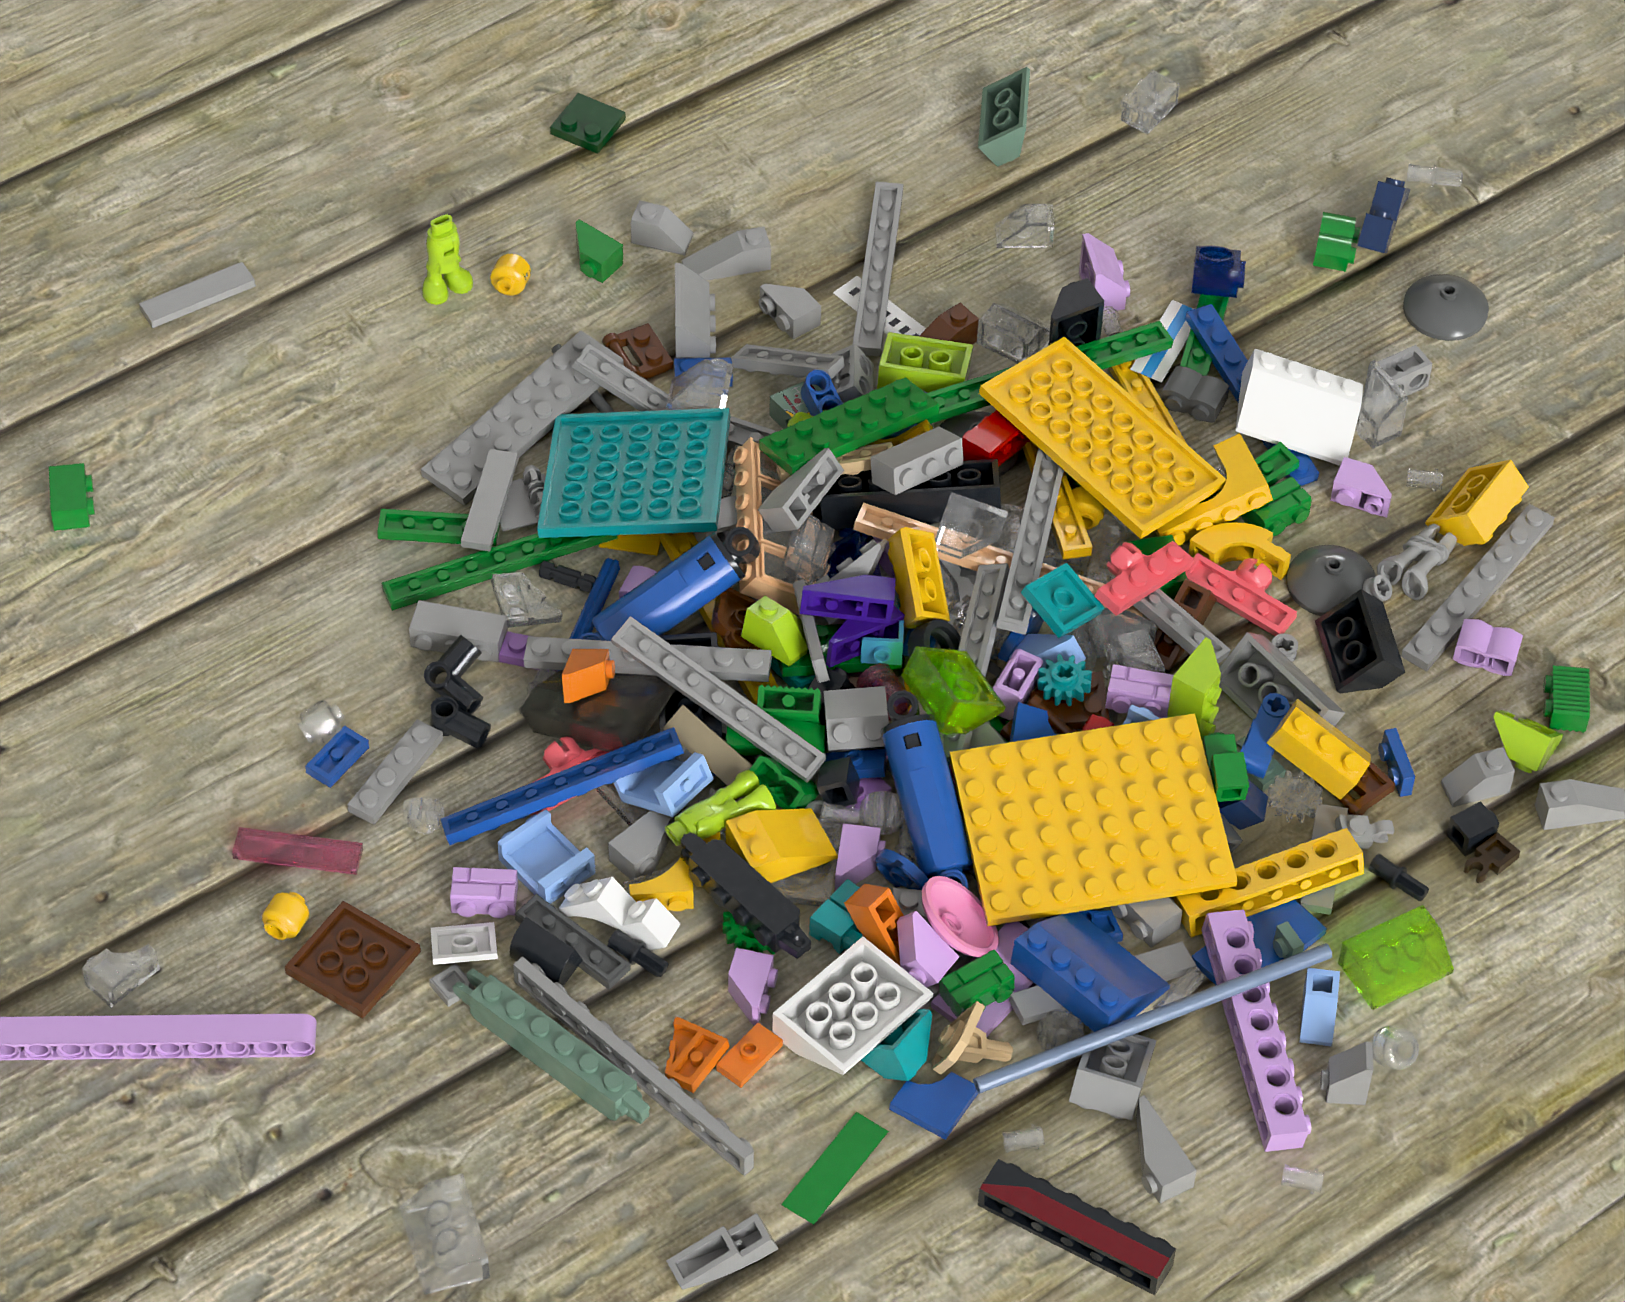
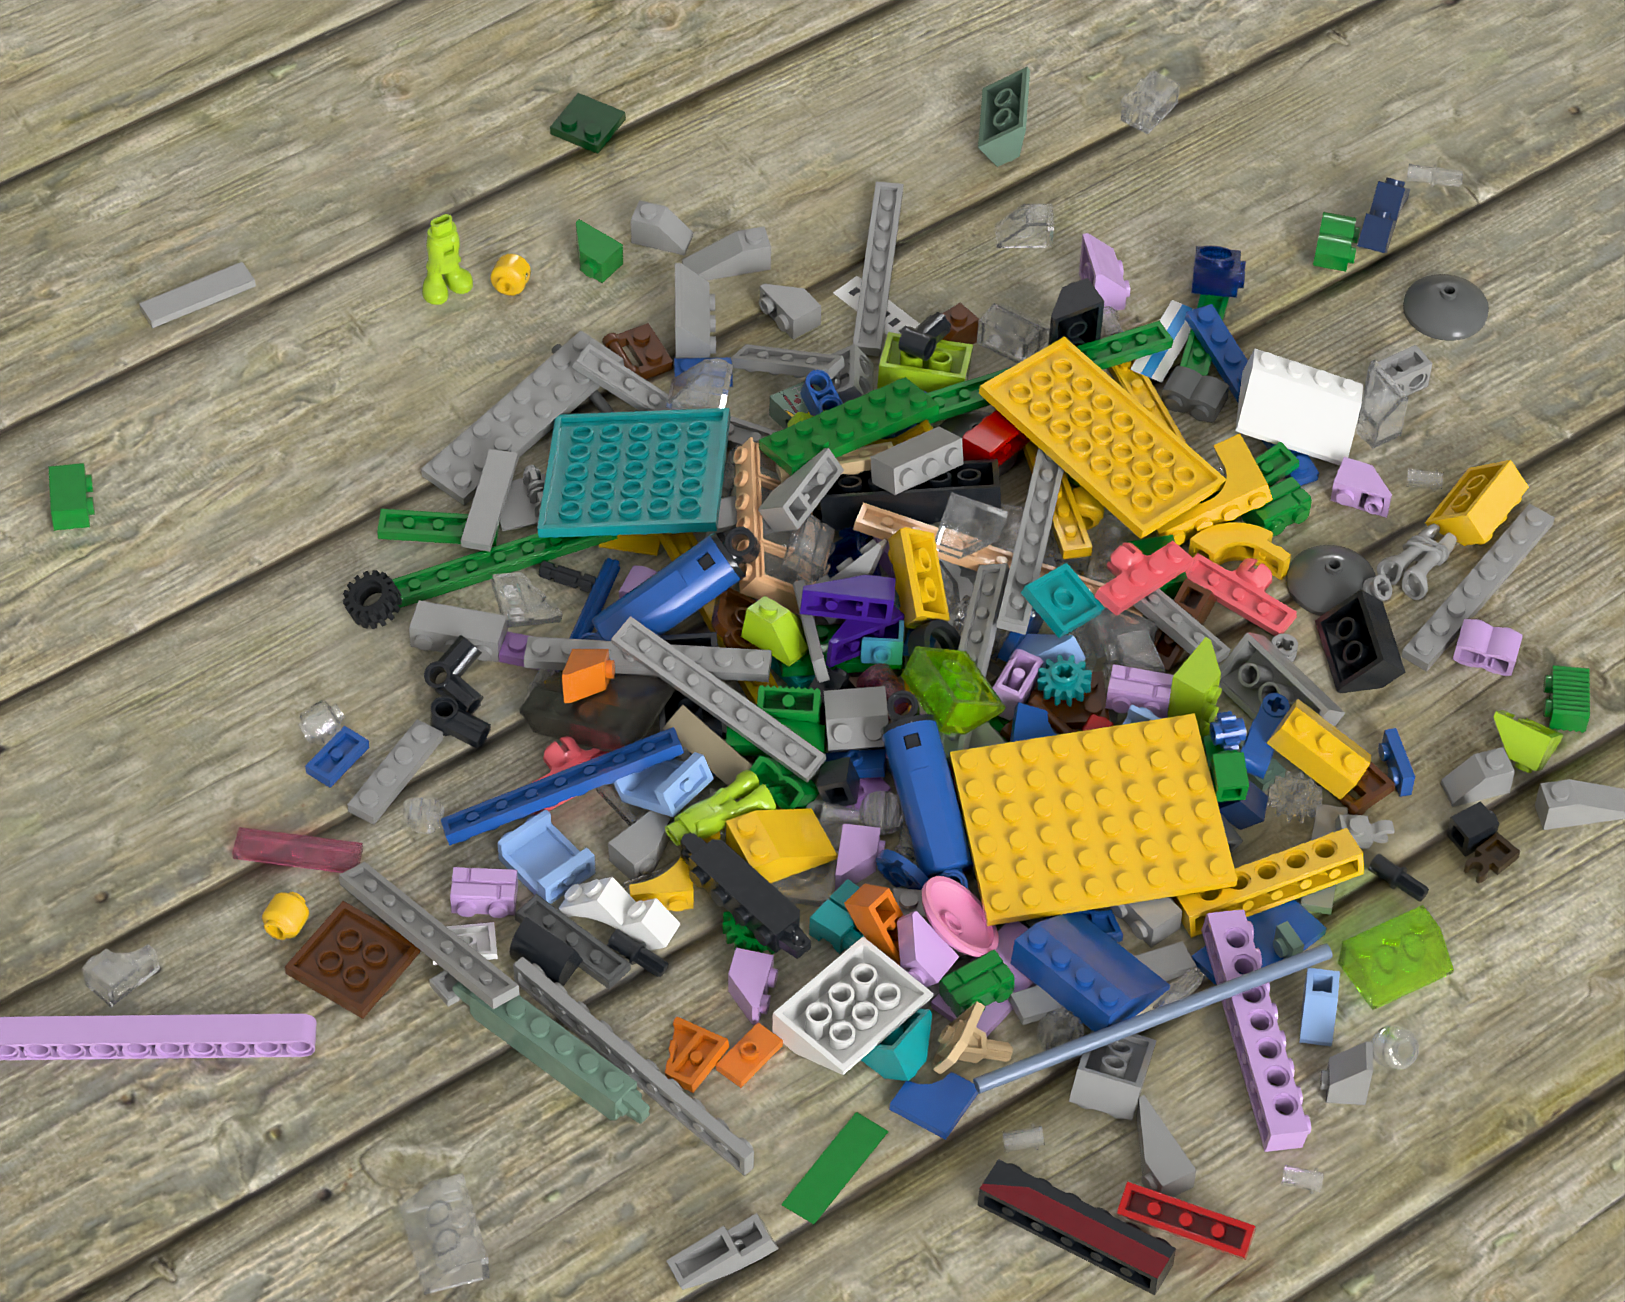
none -> light grey plate [339,862,519,1009]
none -> black tyre [343,570,402,629]
none -> black piece [898,312,951,361]
none -> red brick [1117,1181,1256,1260]
none -> blue gear [1210,711,1246,751]

